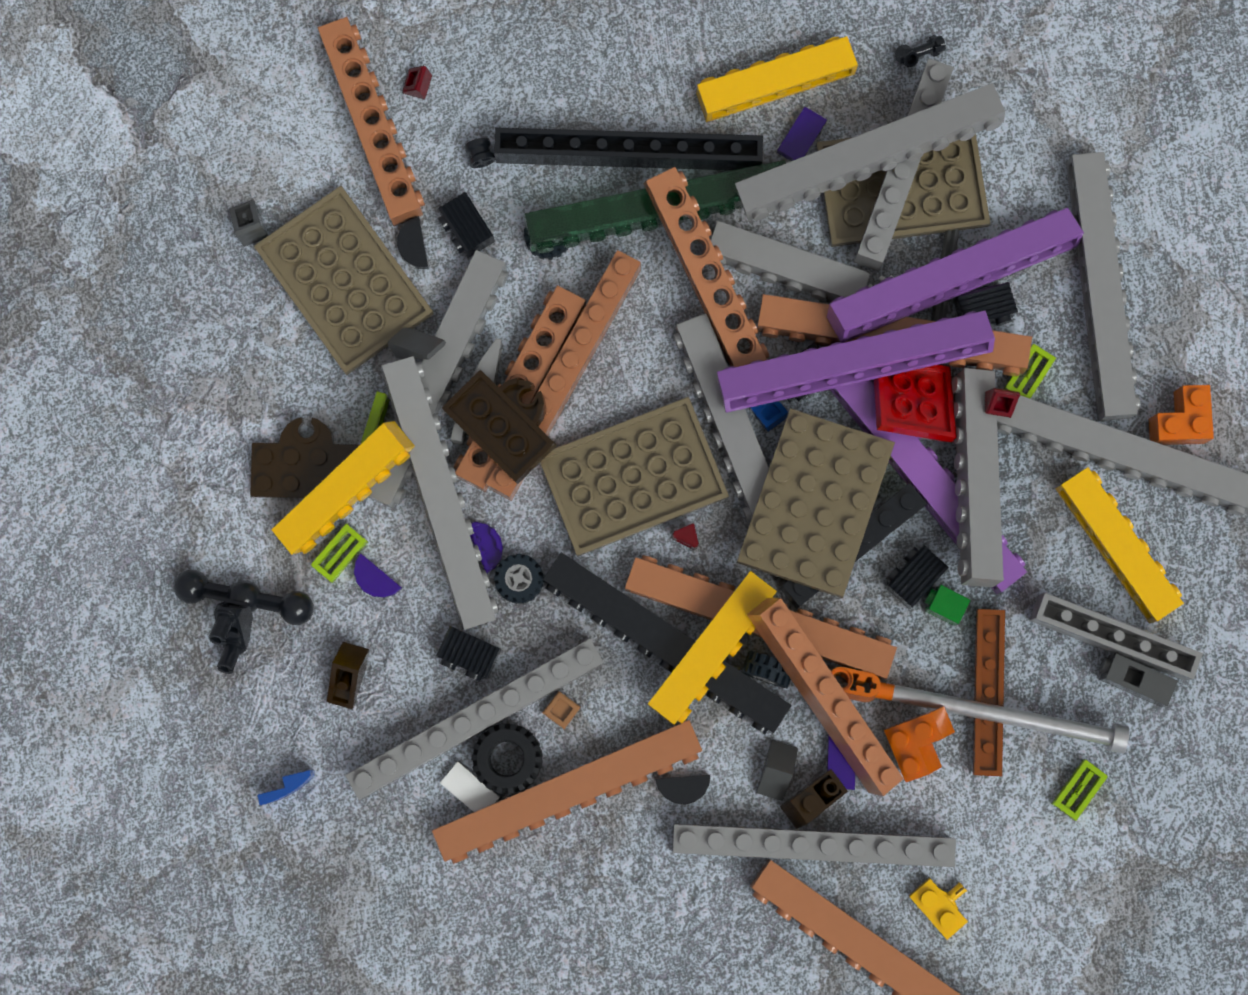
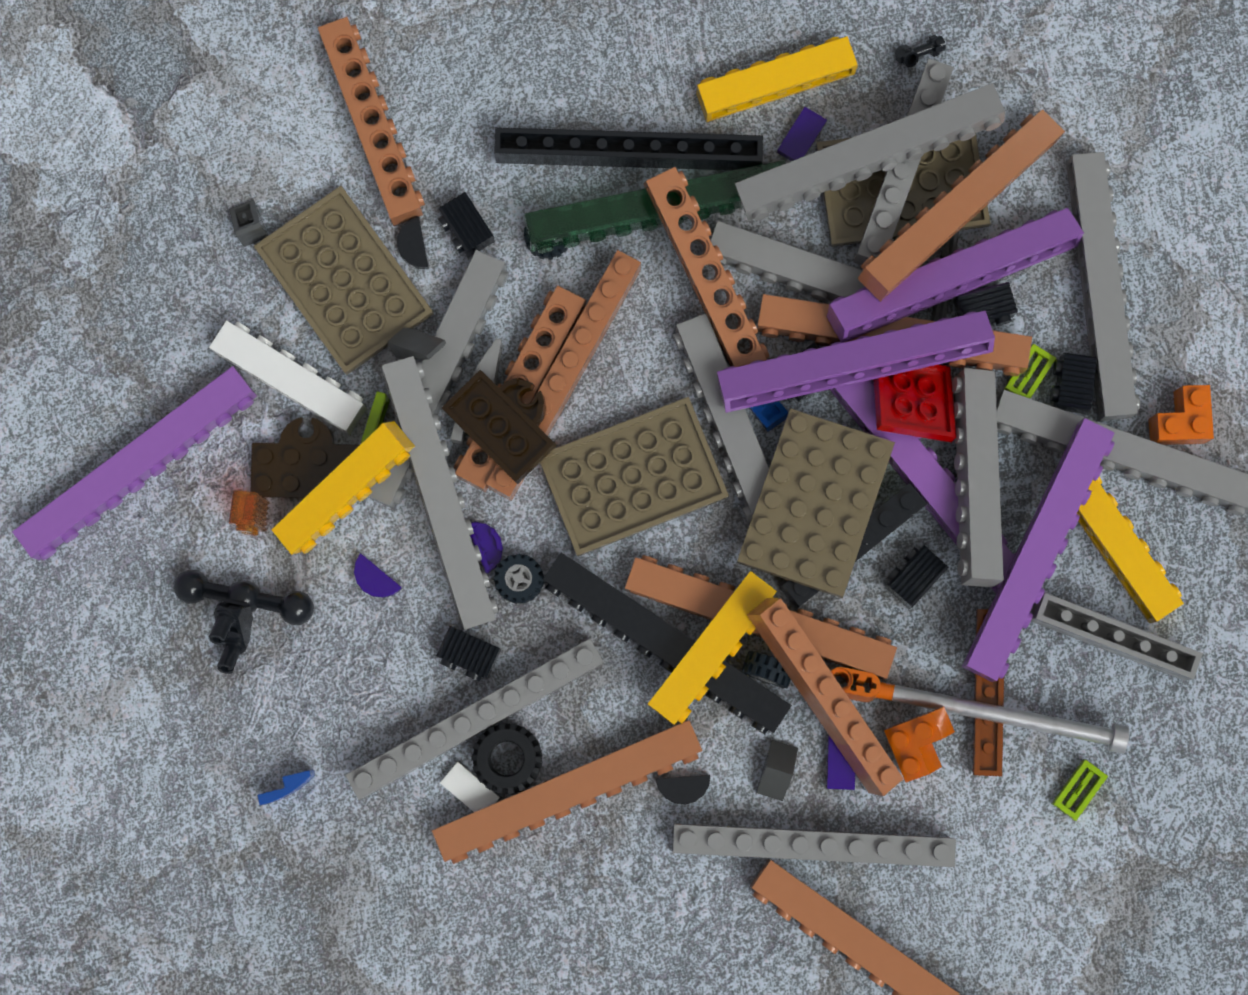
lime tile [311,524,368,583] -> none
dark brown slope [327,642,369,710] -> none
dark red slope [402,65,432,100] -> none
black wheel [464,138,496,168] -> none
medium nougat tile [542,691,581,730] -> none
dark red slope [672,523,699,550] -> none
dark brown slope [780,769,848,829] -> none
yellow plate [909,877,968,940] -> none
green brick [924,585,971,626] -> none
dark red slope [985,388,1020,418] -> none
dark grey brick [1099,653,1178,707] -> none
none -> medium lavender brick [12,366,257,560]
none -> white brick [209,320,367,435]
none -> clear orange brick [229,490,270,536]
none -> nougat brick [857,109,1065,302]
none -> medium lavender brick [962,418,1115,682]
none -> black brick [1050,352,1097,414]

